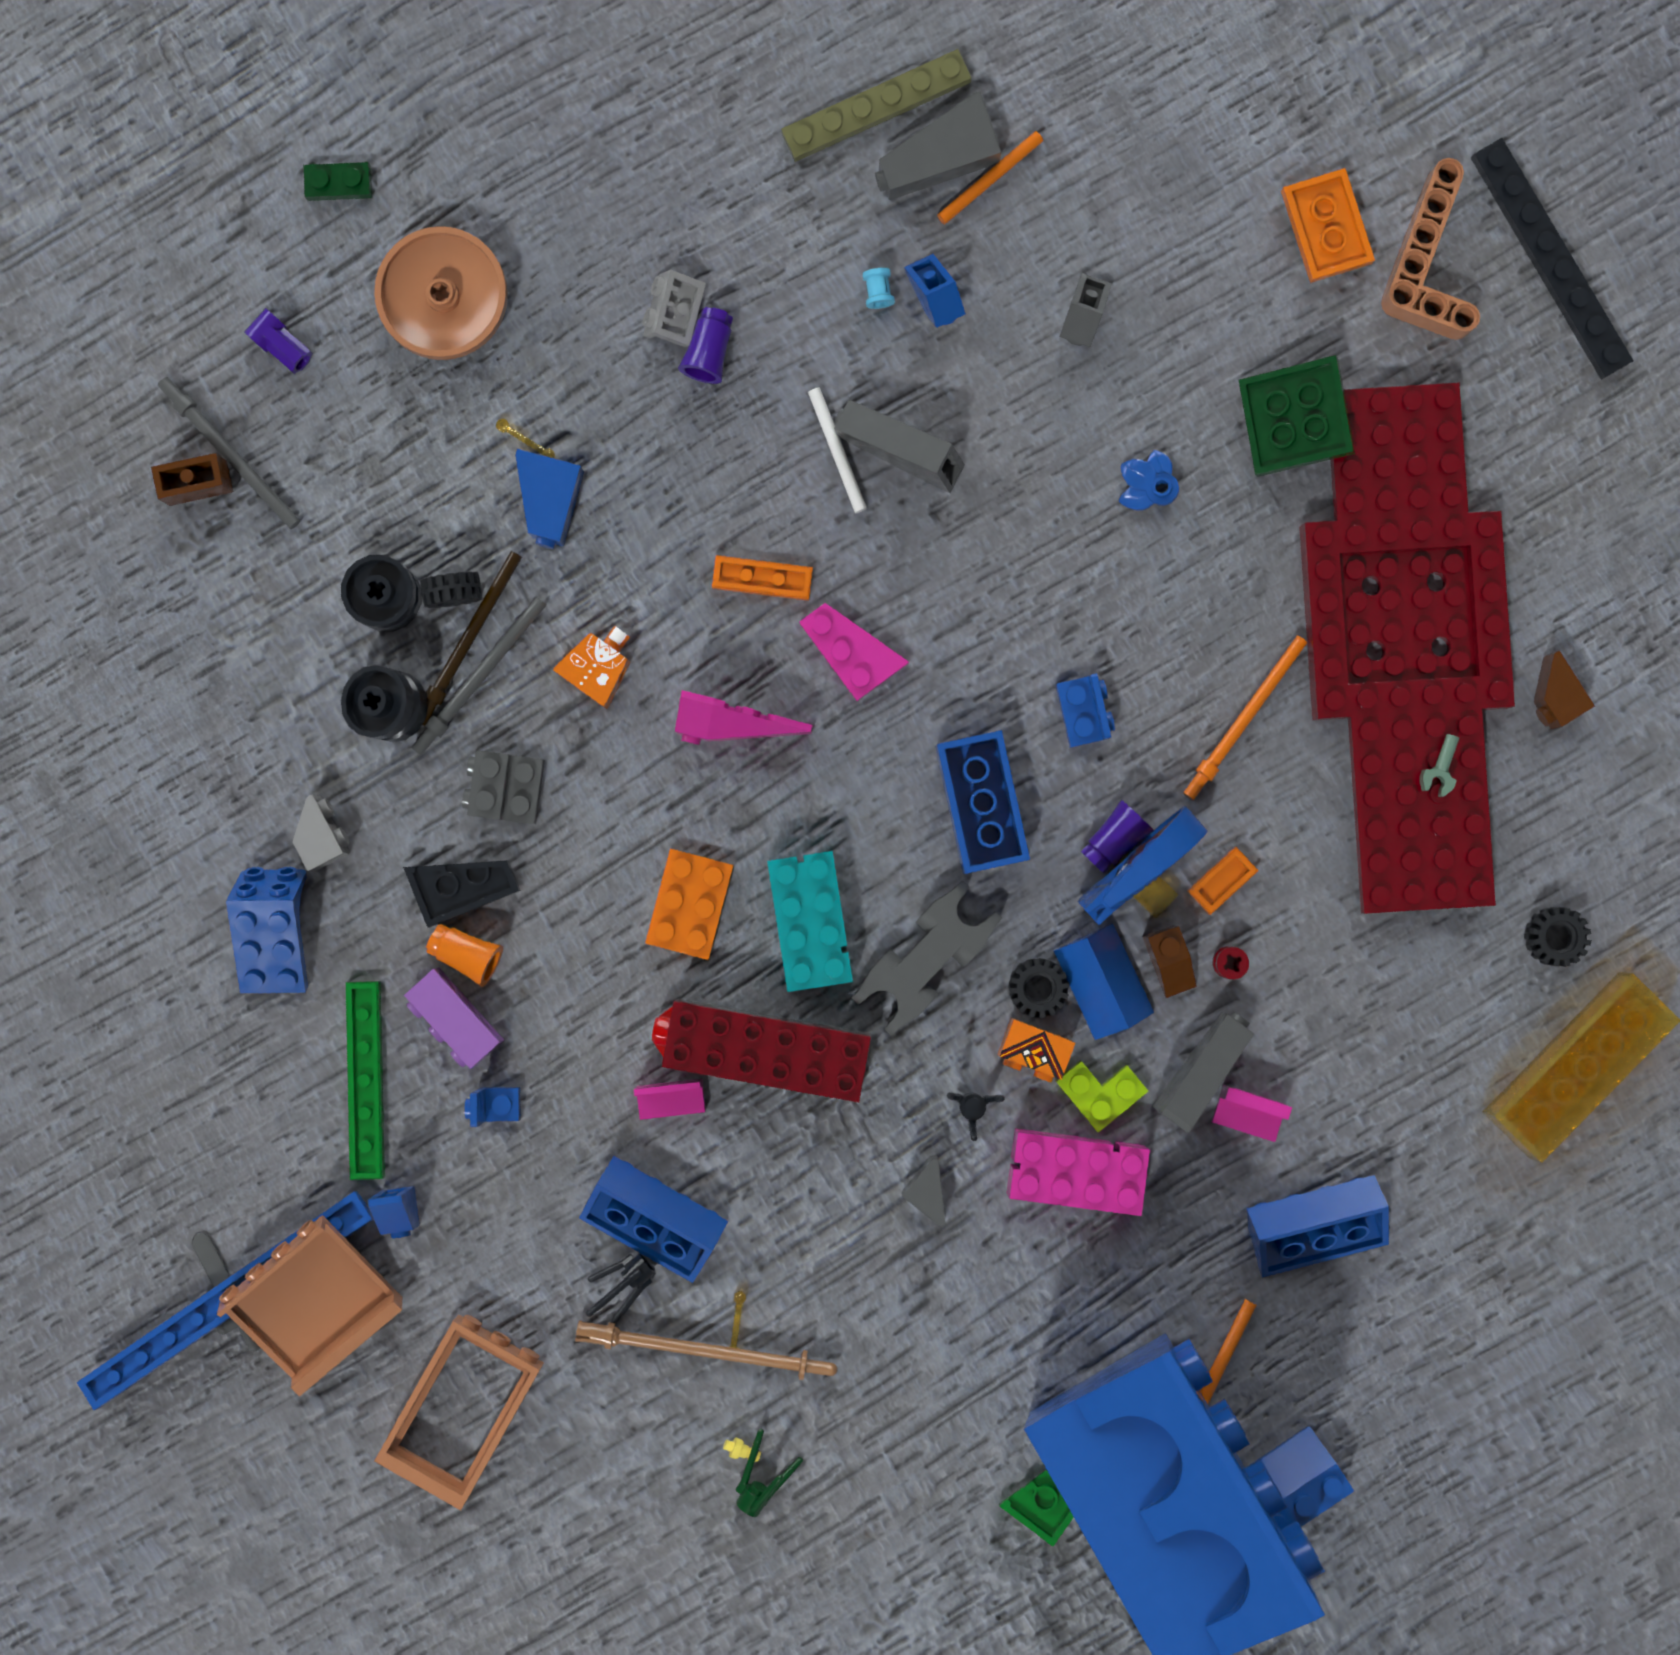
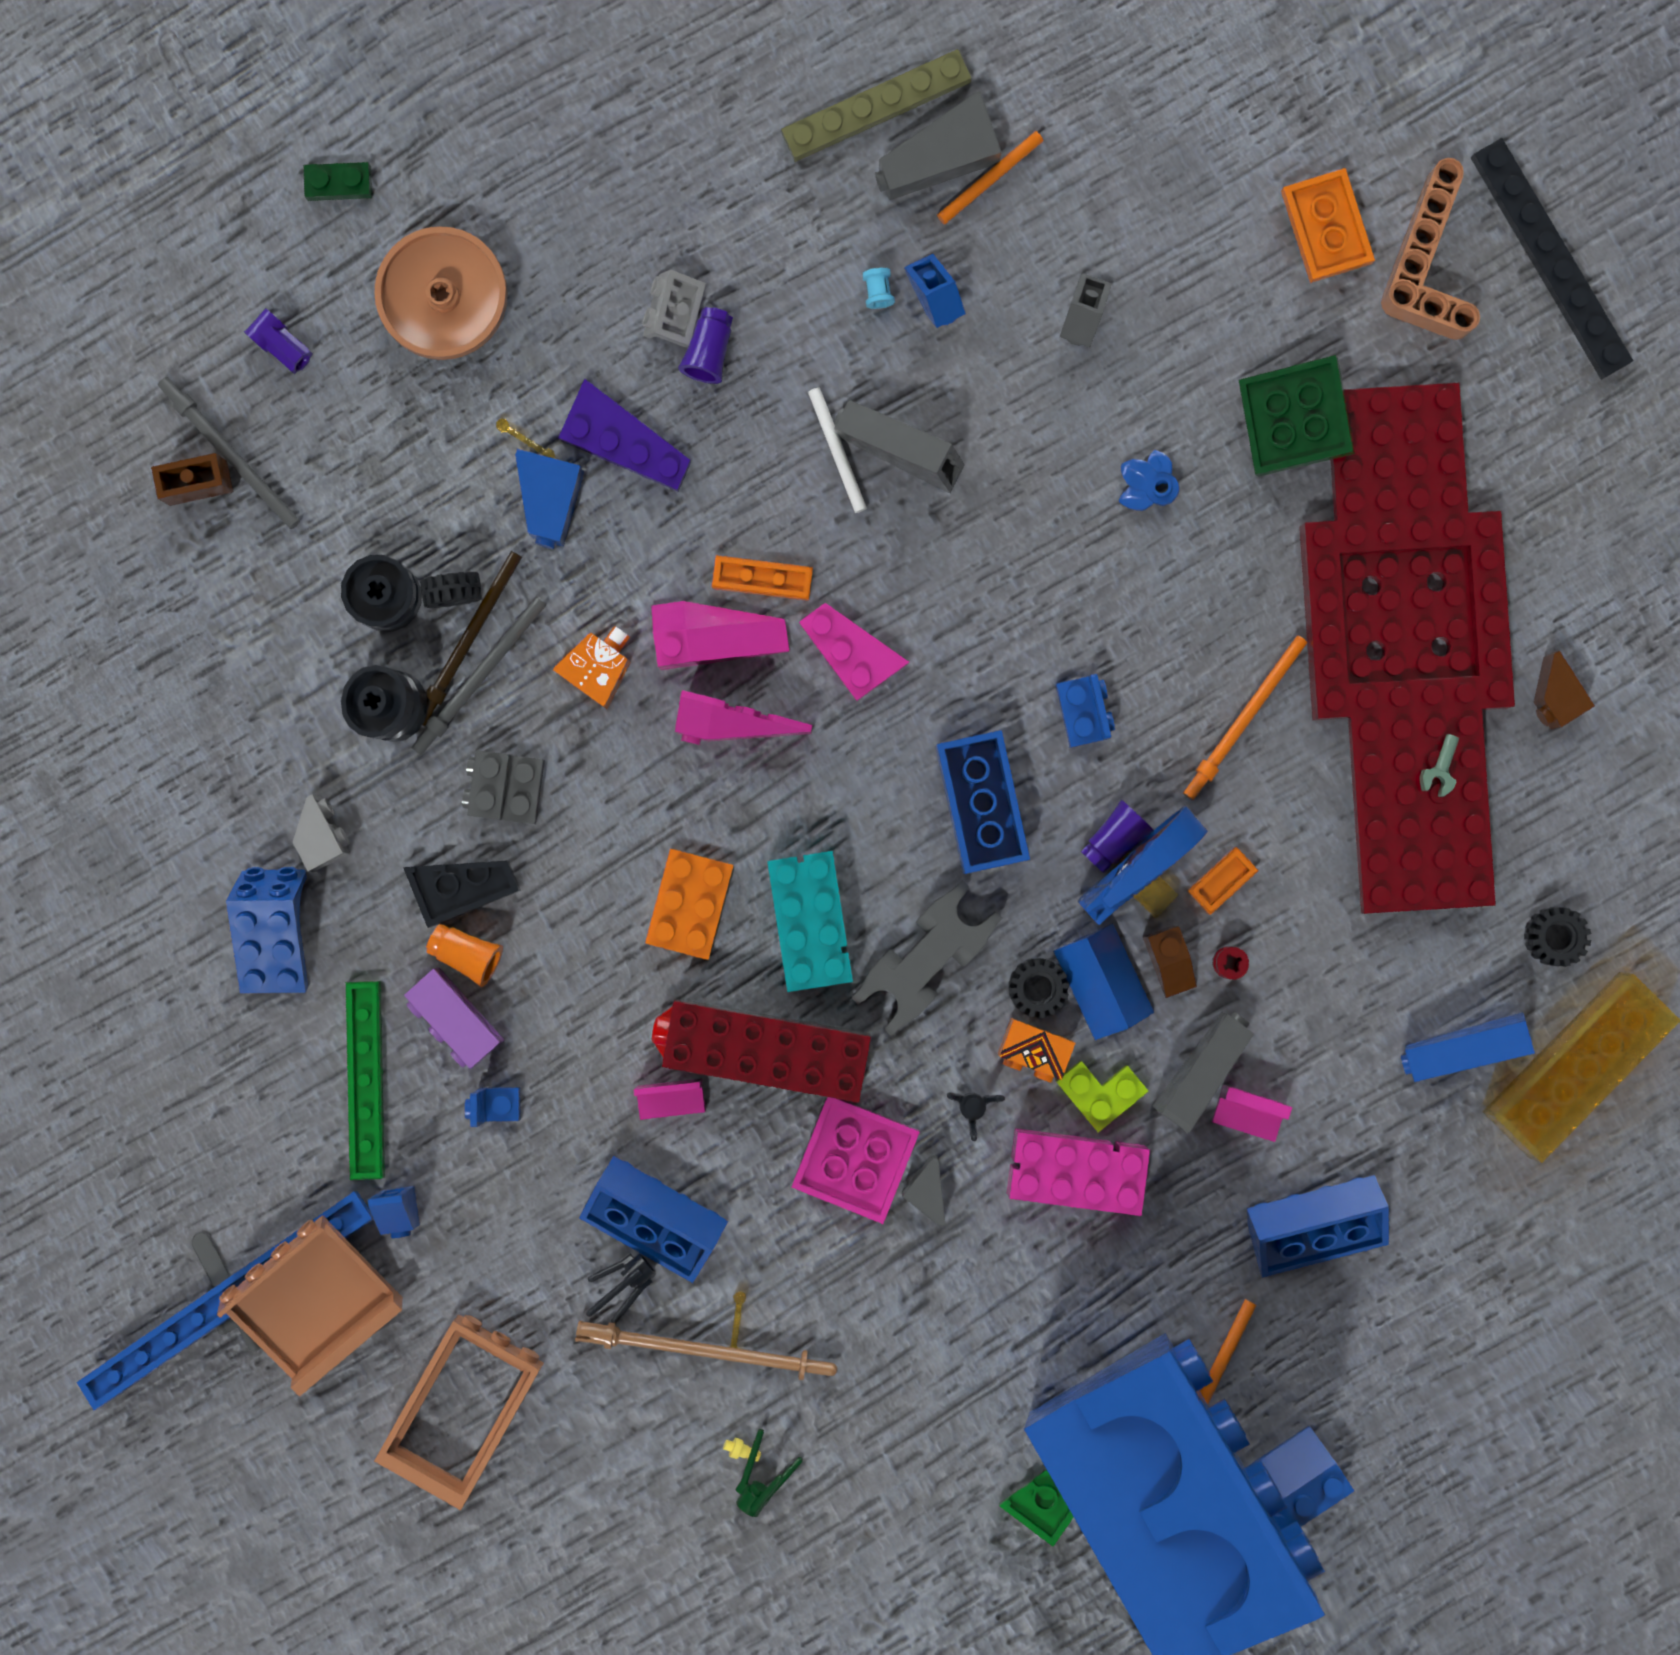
none -> dark purple wing [558,378,691,492]
none -> dark pink wedge [651,601,790,670]
none -> dark pink plate [791,1097,920,1224]
none -> blue slope [1401,1012,1535,1082]

